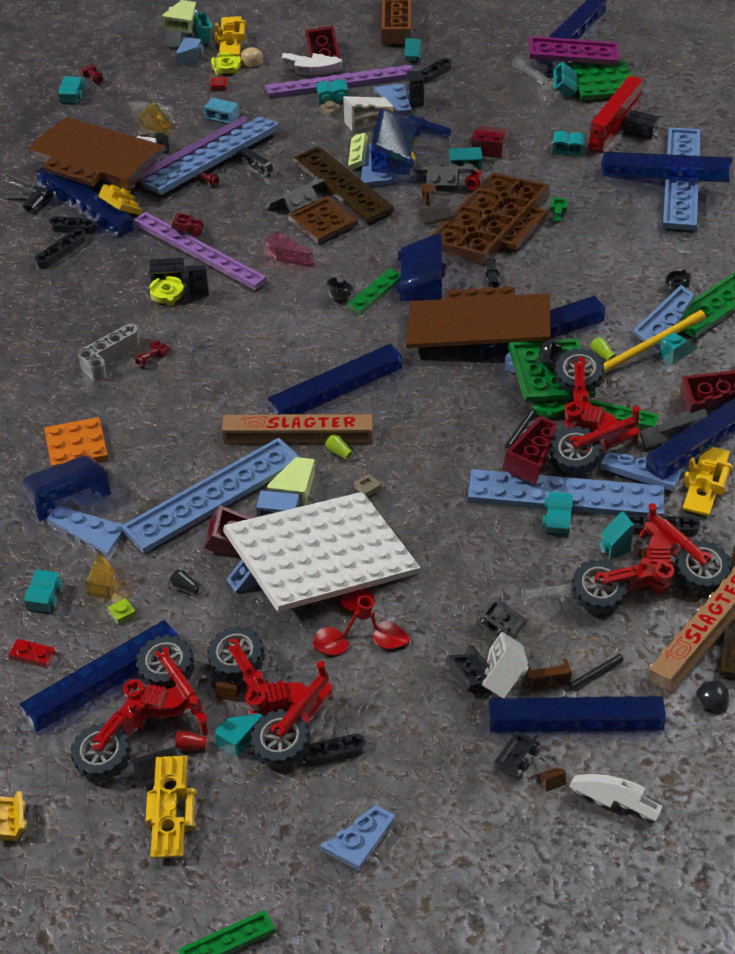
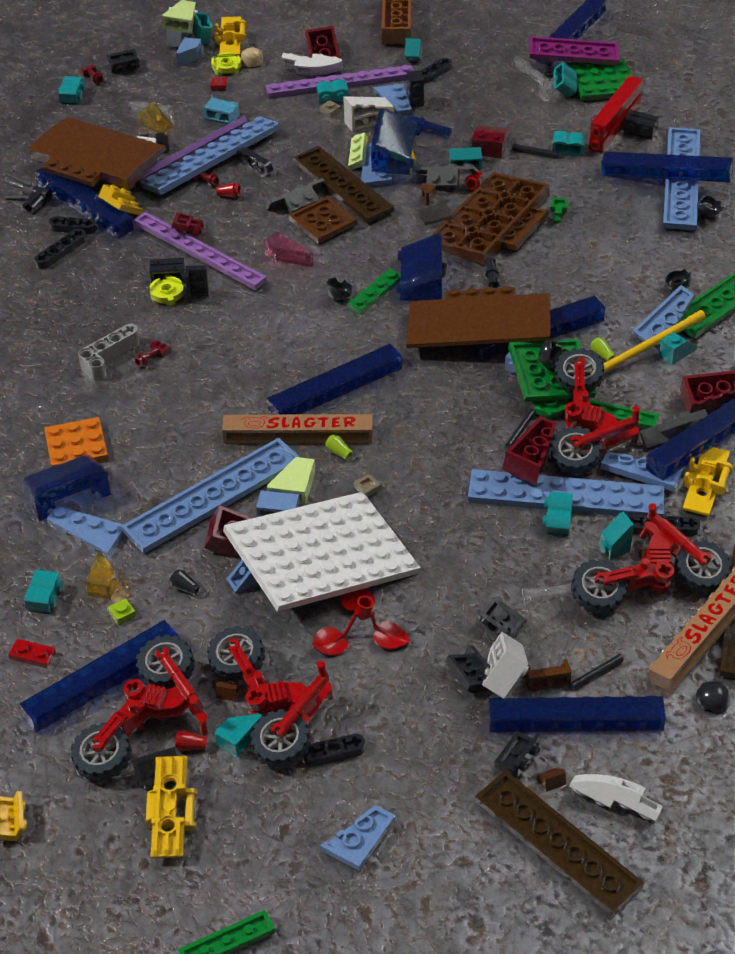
none -> black bracket [107,49,140,73]
none -> red cone [216,182,241,198]
none -> dark brown plate [475,770,644,917]
none -> black bar [512,143,559,158]
none -> black hair [698,195,724,218]

